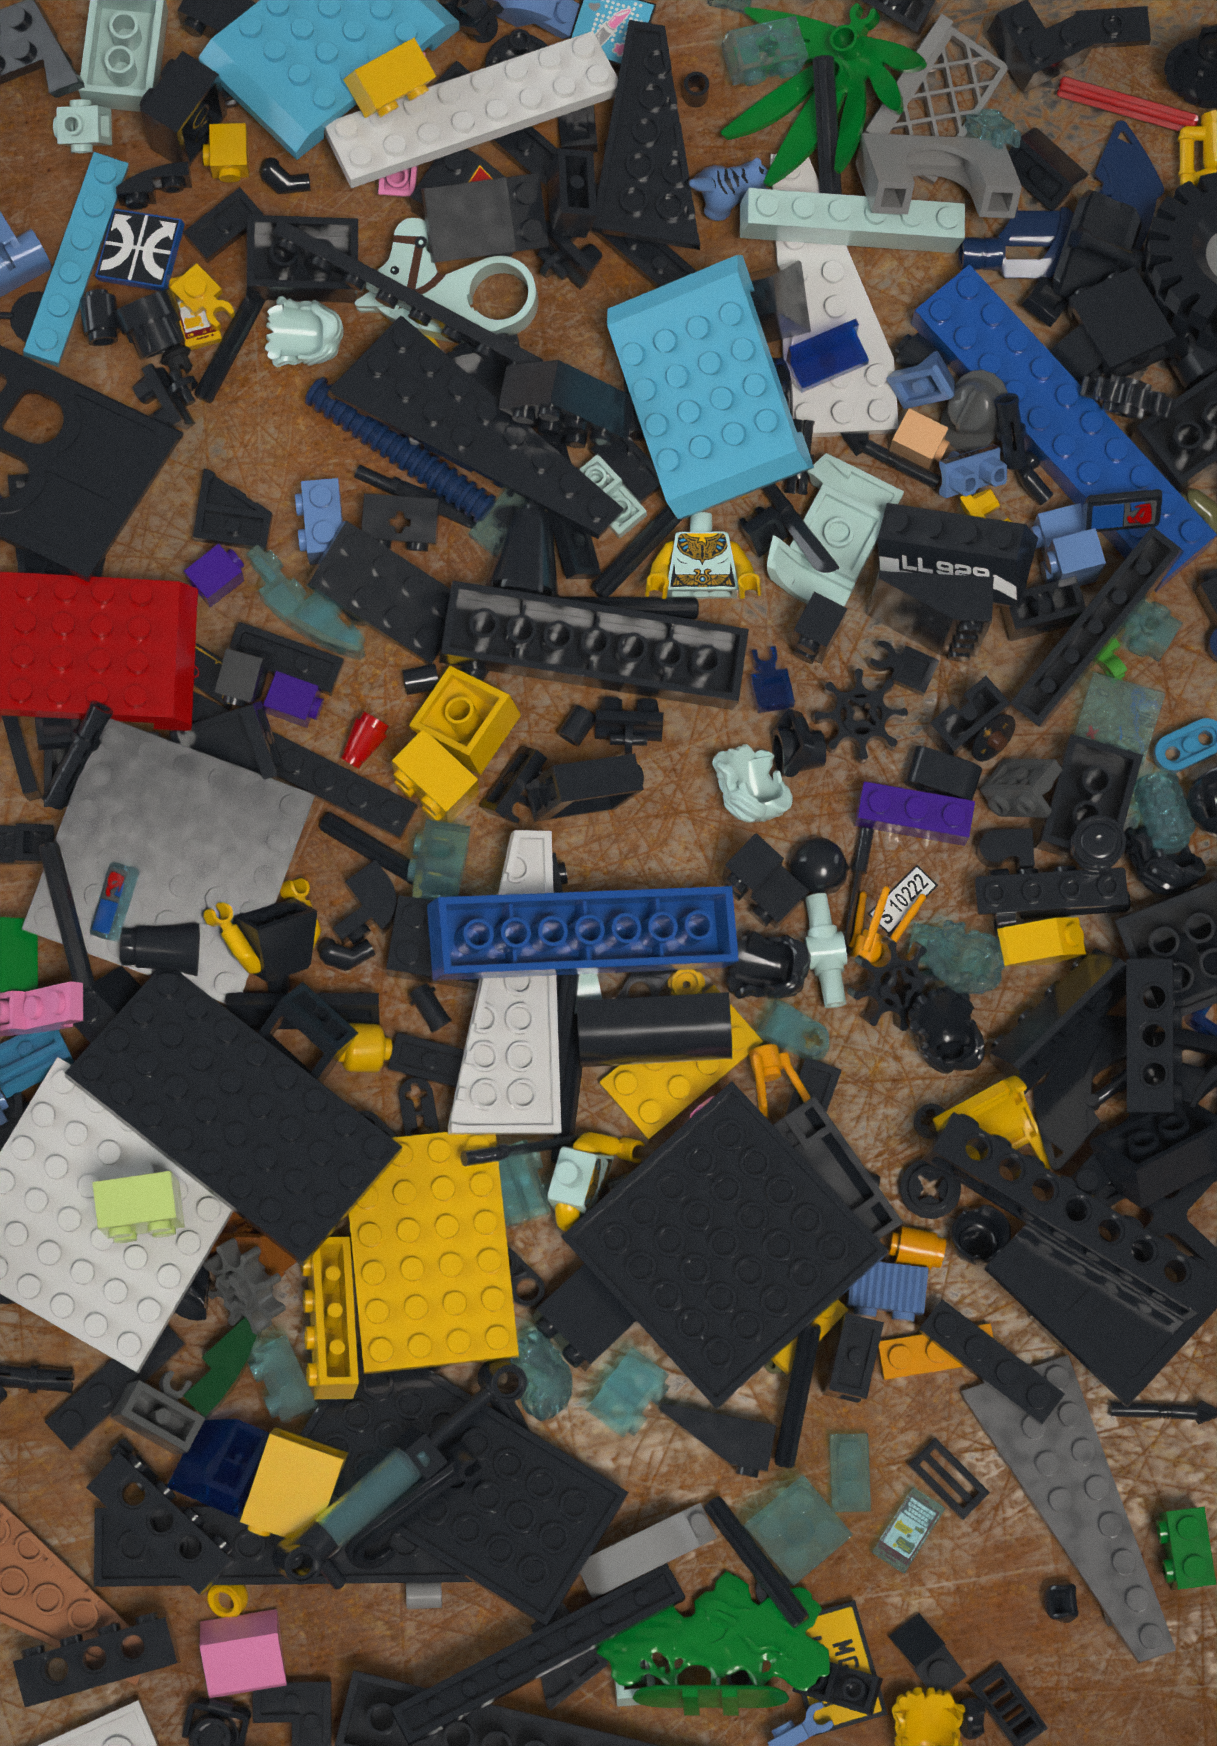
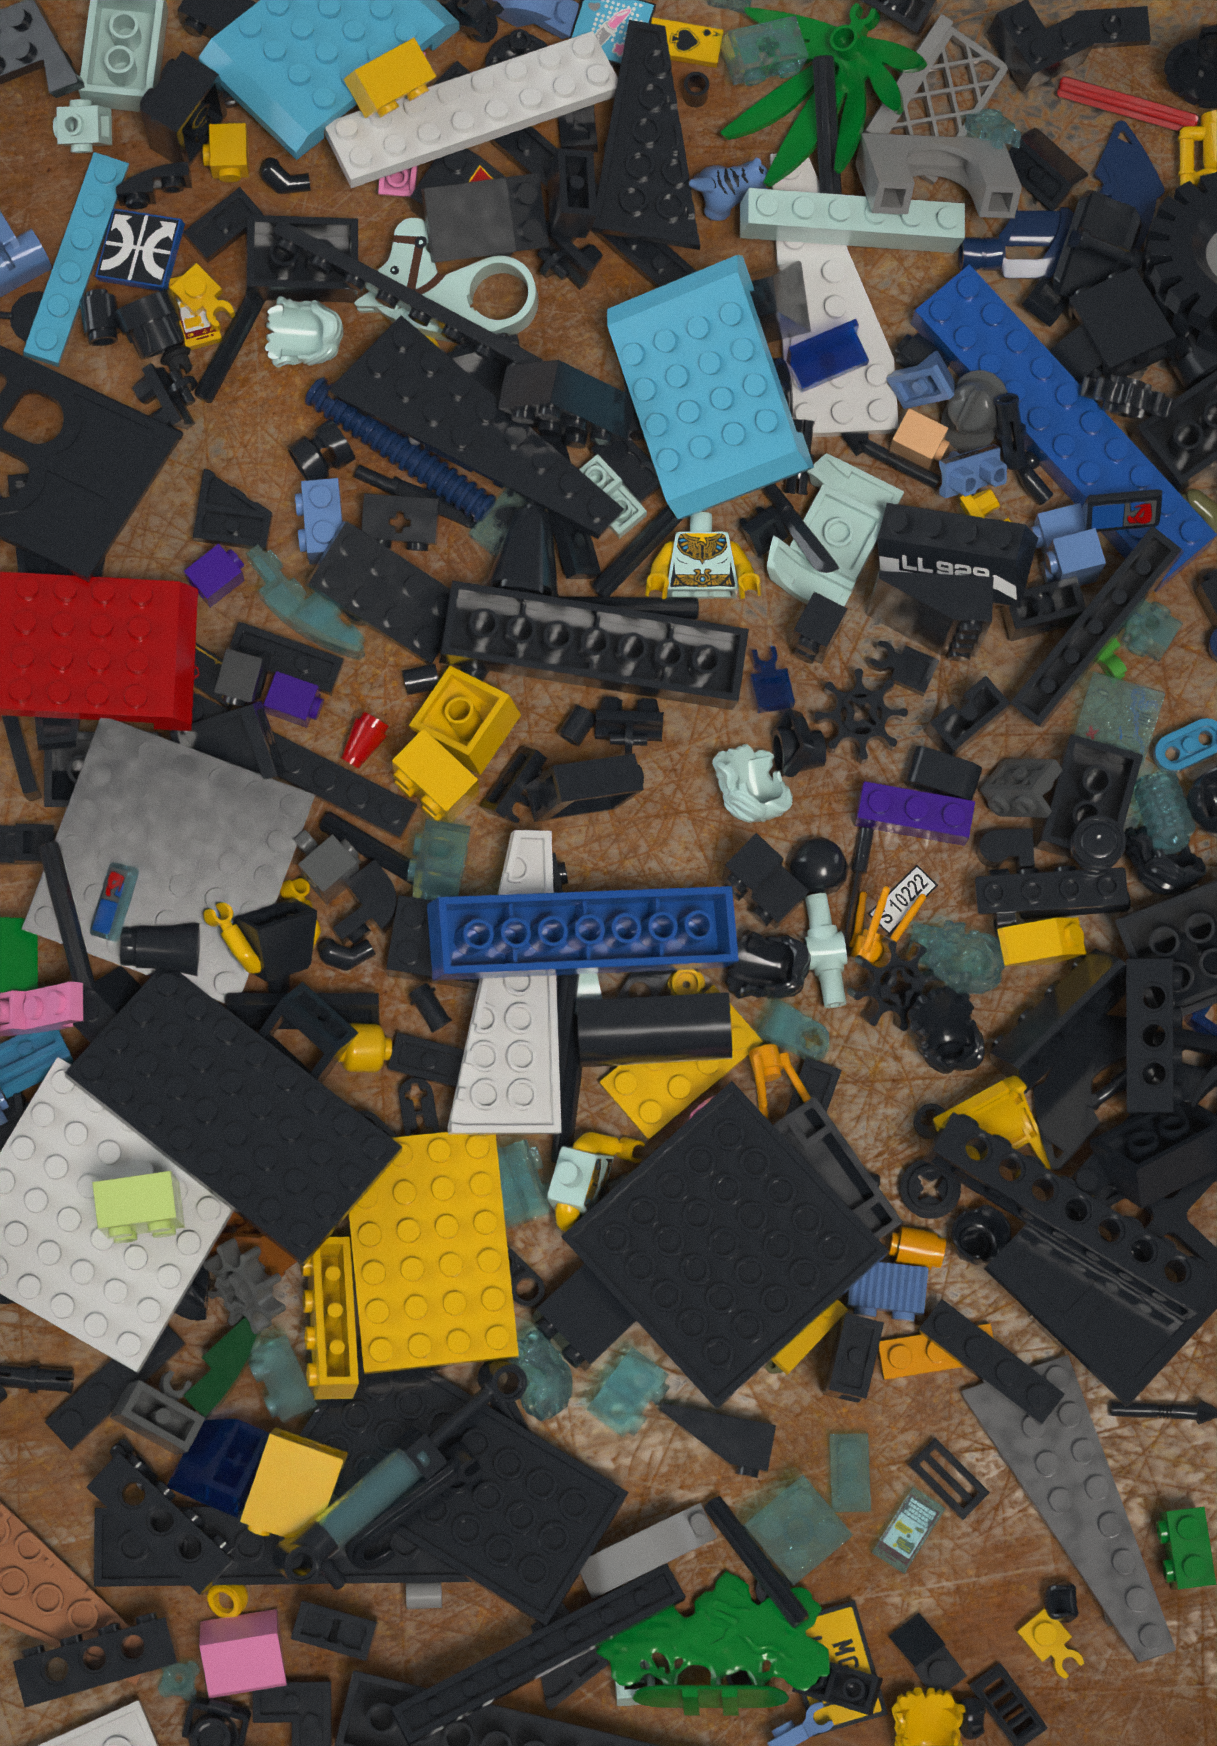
black pin [41,701,113,810] -> none
black piece [460,1135,580,1167] -> none
black axle [774,1323,821,1468] -> none
piece [972,714,1016,762] -> none
none -> clear light blue plate [158,1662,200,1701]
none -> black wheel [286,419,356,481]
none -> black brick [291,1601,379,1661]
none -> dark grey brick [294,830,361,905]
none -> yellow tile [651,17,724,68]
none -> yellow plate [1016,1607,1084,1679]

